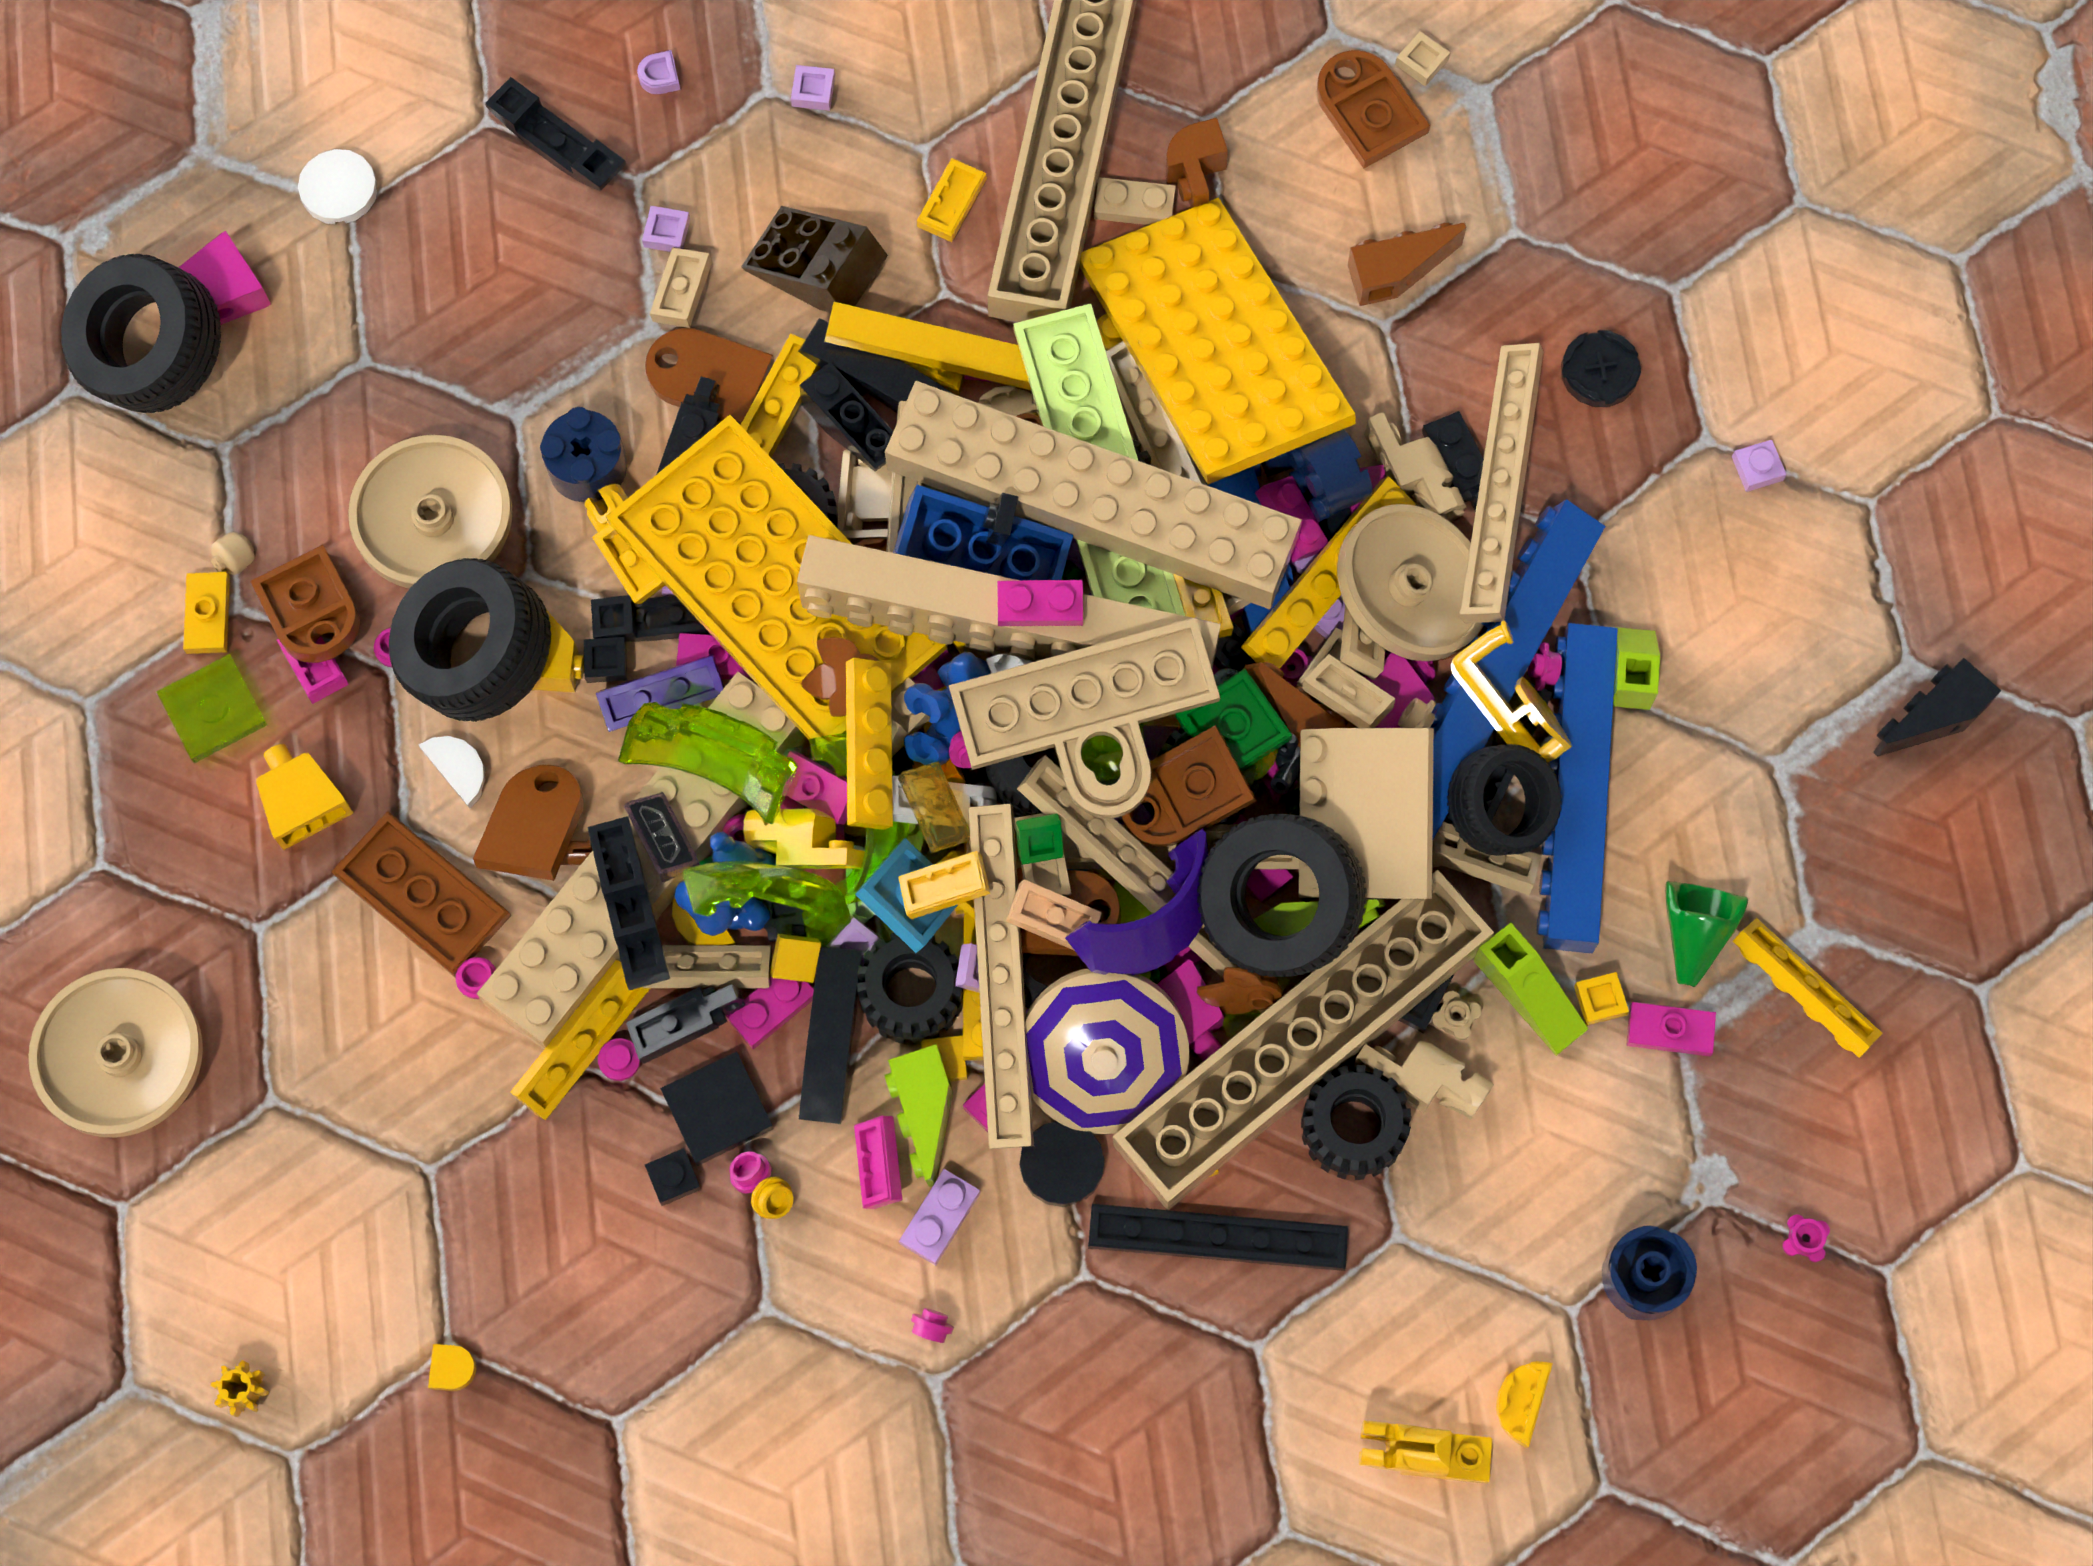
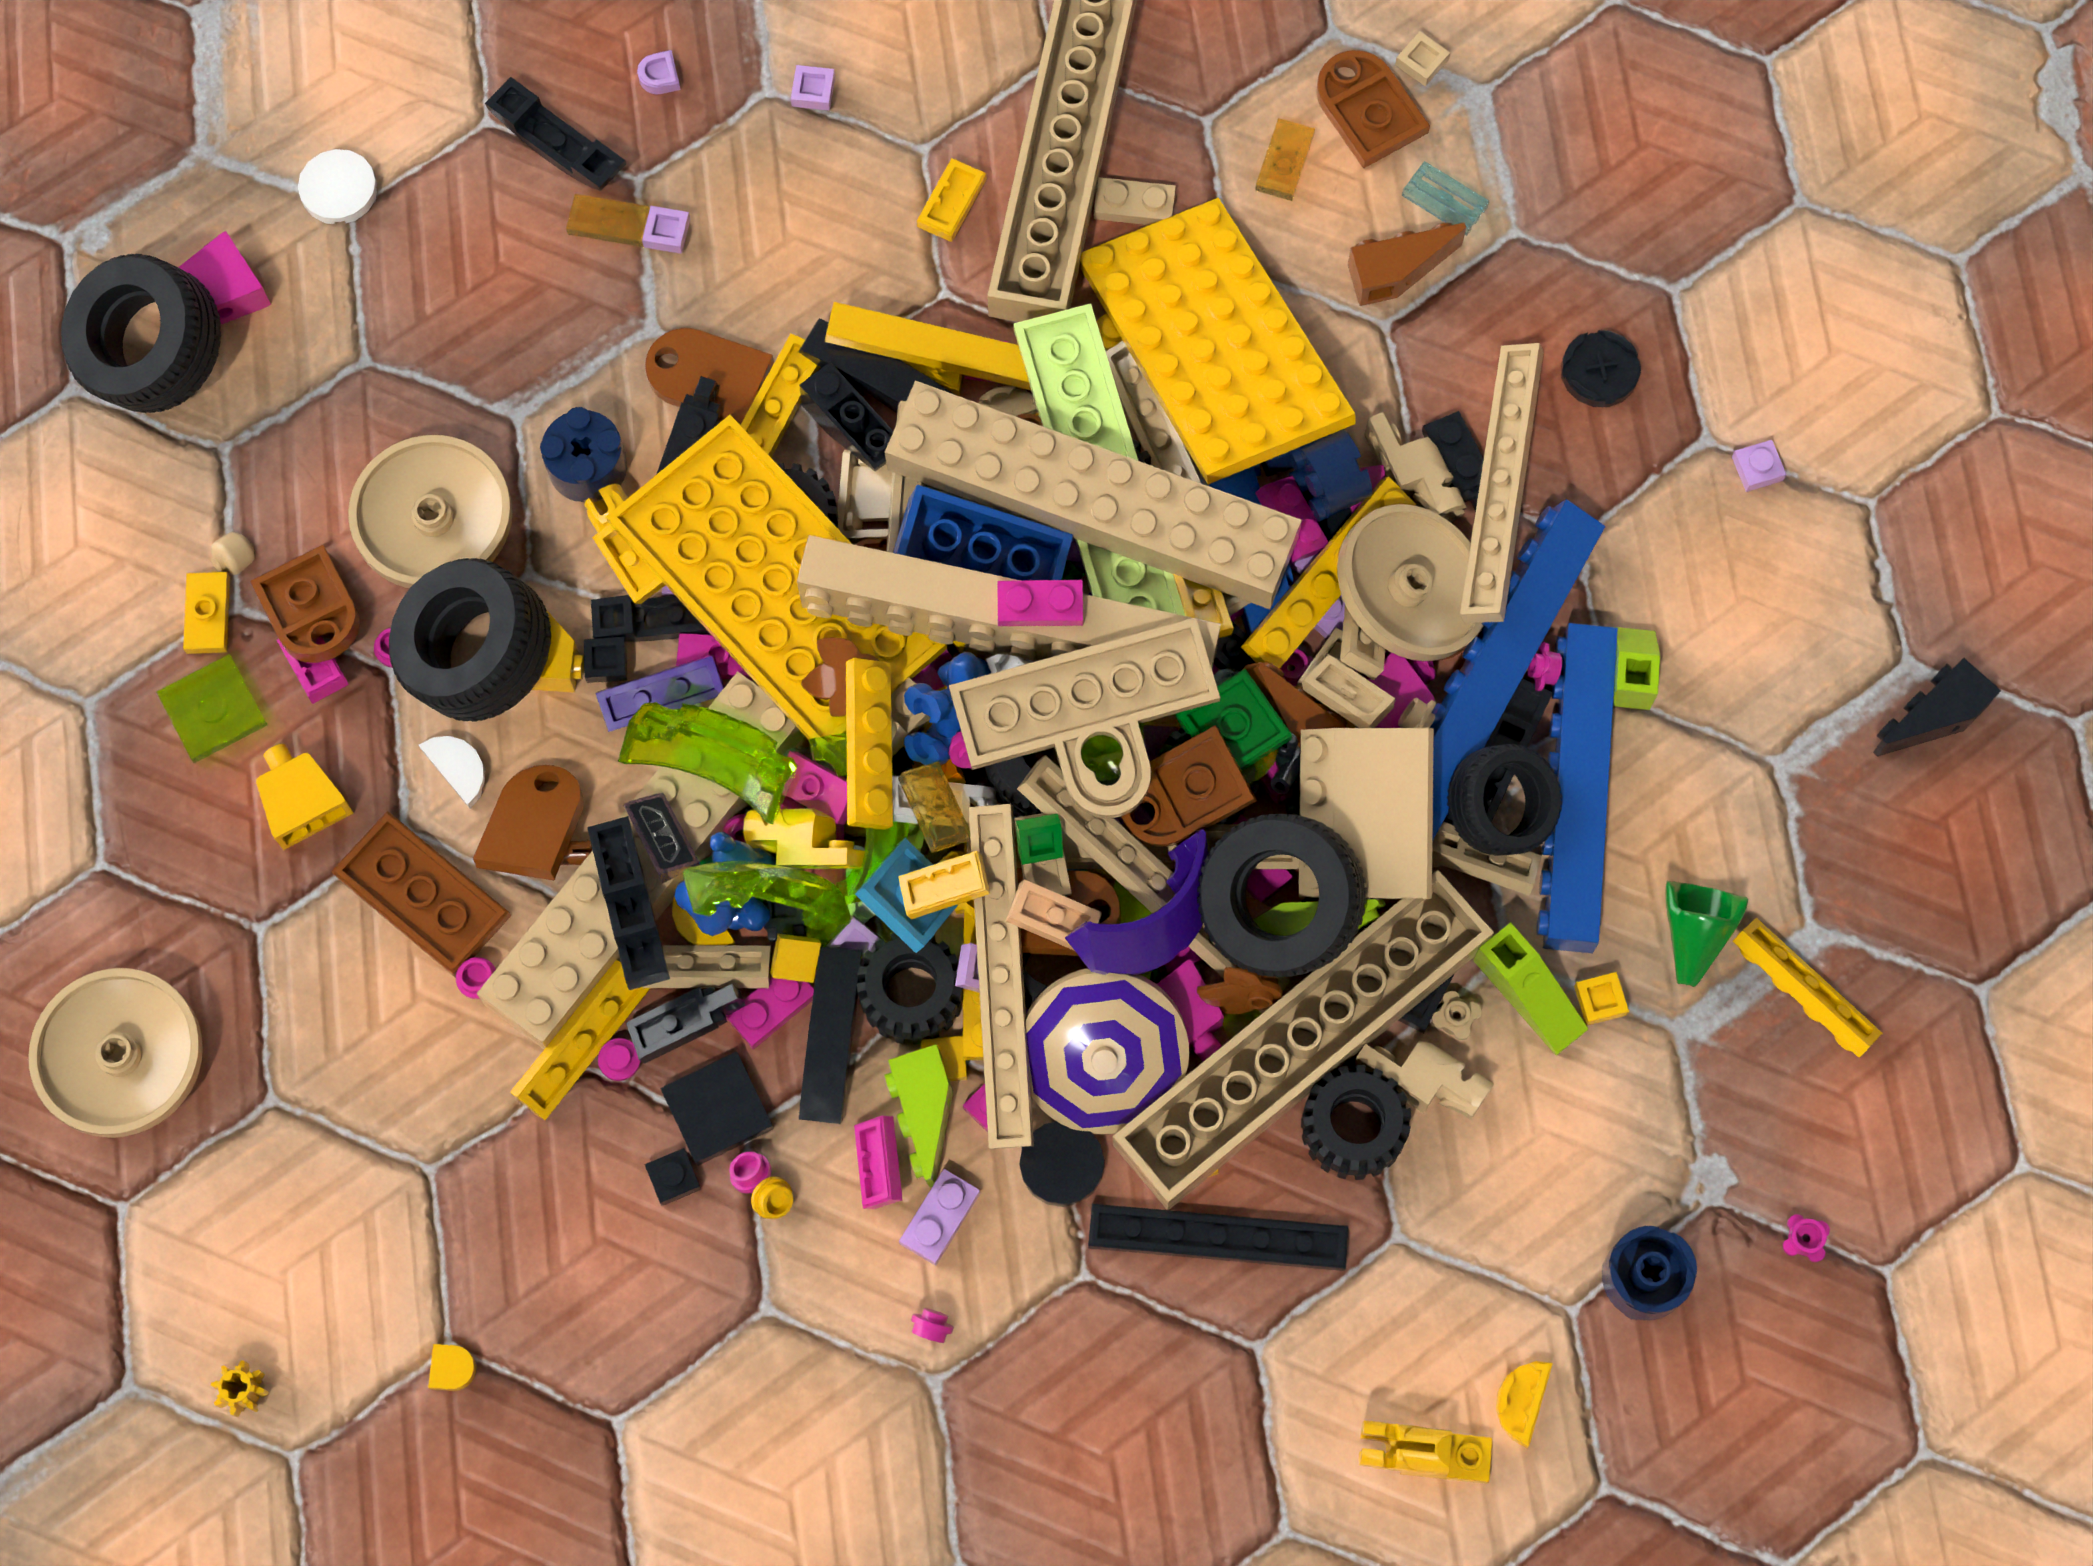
tan plate [650,247,712,328] -> none
dark brown slope [741,206,888,313] -> none
black plate [983,492,1018,546] -> none
dark orange brick [1166,118,1228,208] -> none
yellow piece [1451,621,1573,762] -> none
dark pink plate [1626,1002,1716,1057] -> none
none -> clear yellow plate [566,194,650,247]
none -> clear yellow plate [1255,118,1315,201]
none -> clear light blue tile [1402,161,1489,236]

